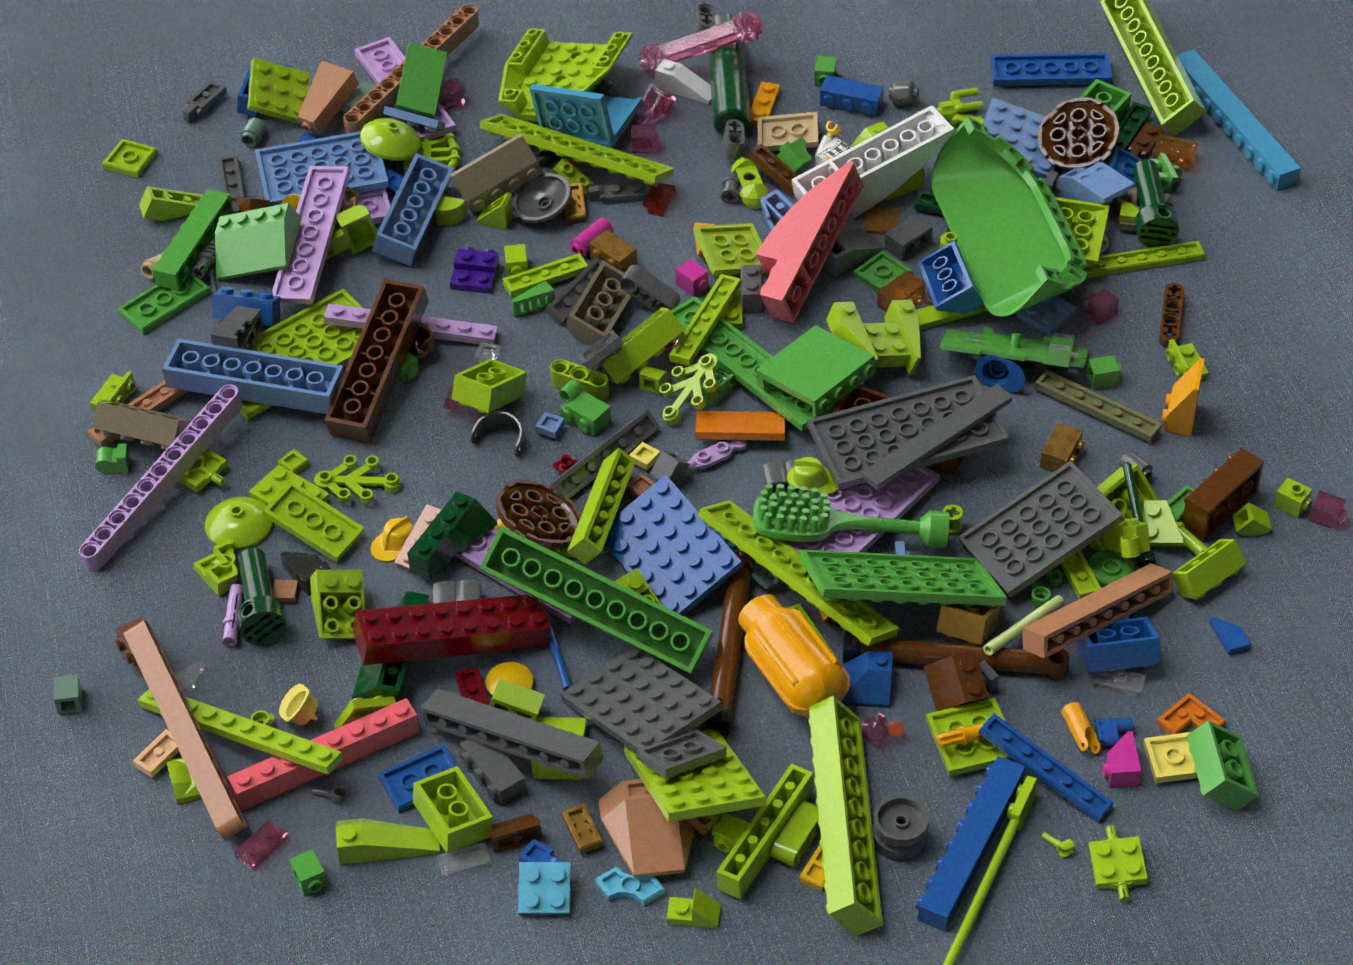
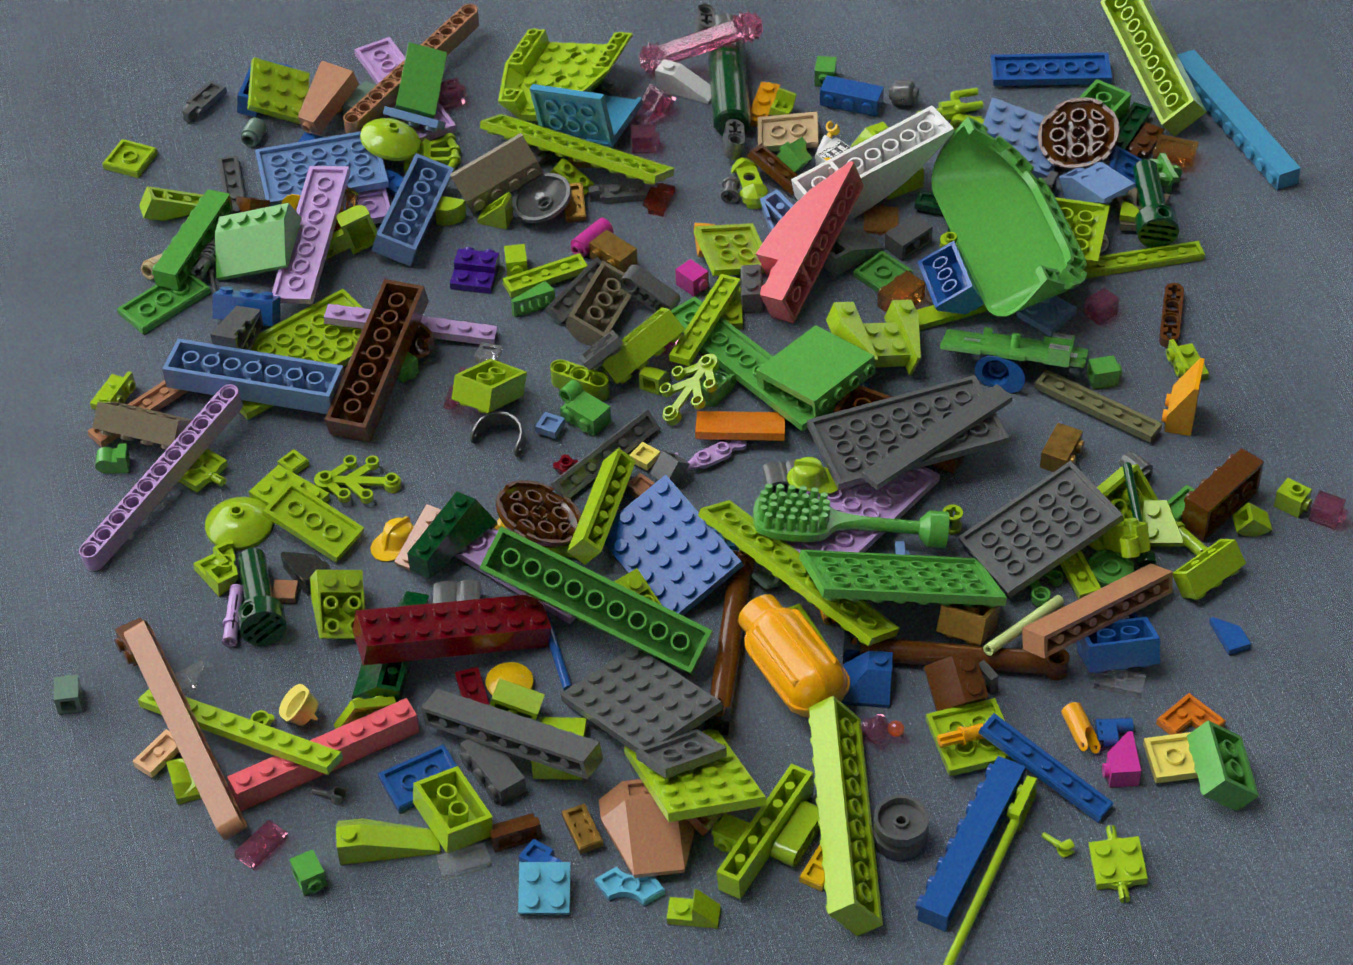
none -> lime bracket [768,88,797,116]

